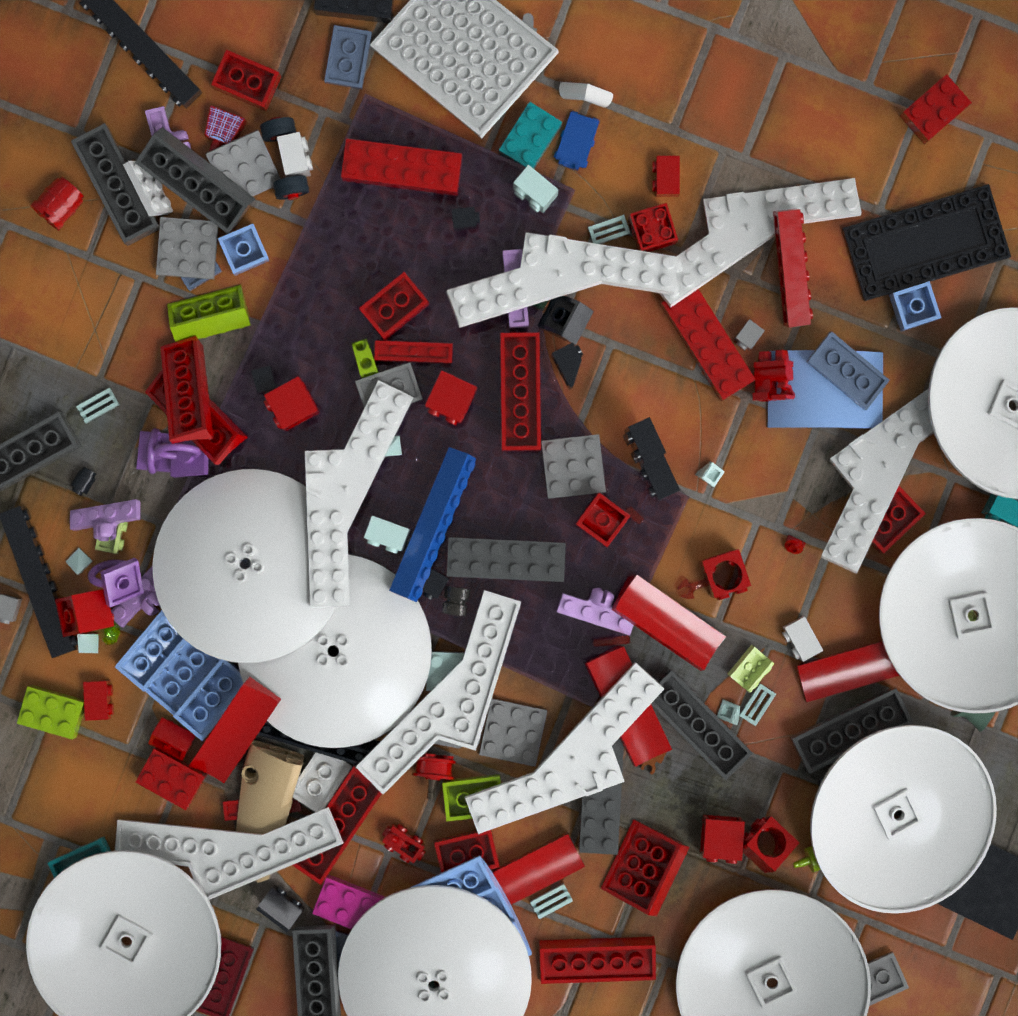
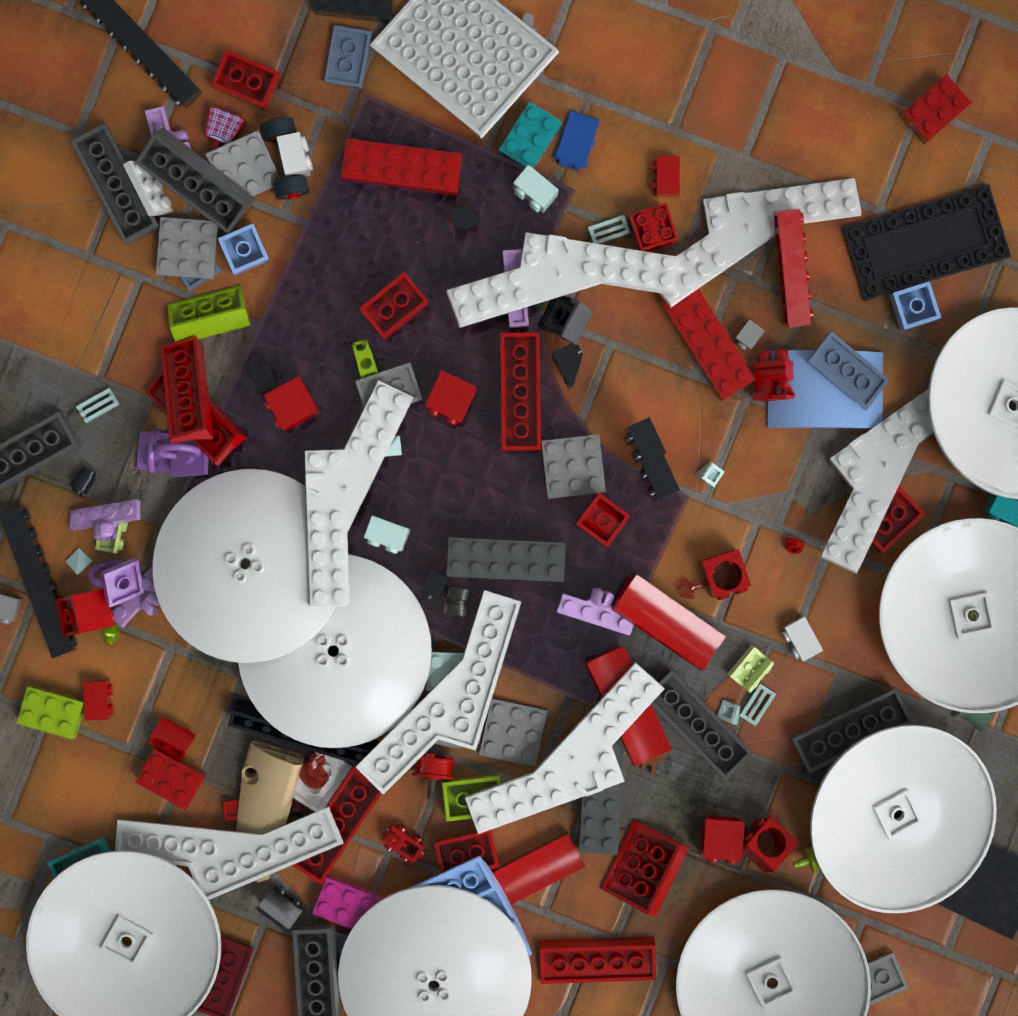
red piece [30,176,84,231] -> none
light aqua slope [77,634,99,653] -> none
light blue slope [115,610,243,741] -> none
red arch [188,677,281,783] -> none
red plate [374,341,453,363] -> none
blue brick [389,447,476,602] -> none
light aqua tile [530,883,573,919] -> none
white brick [559,82,613,108] -> none
clear red bar [593,635,630,647] -> none
clear red tile [625,506,644,524] -> none
red arch [795,640,900,702] -> none
none -> clear red piece [300,752,329,790]

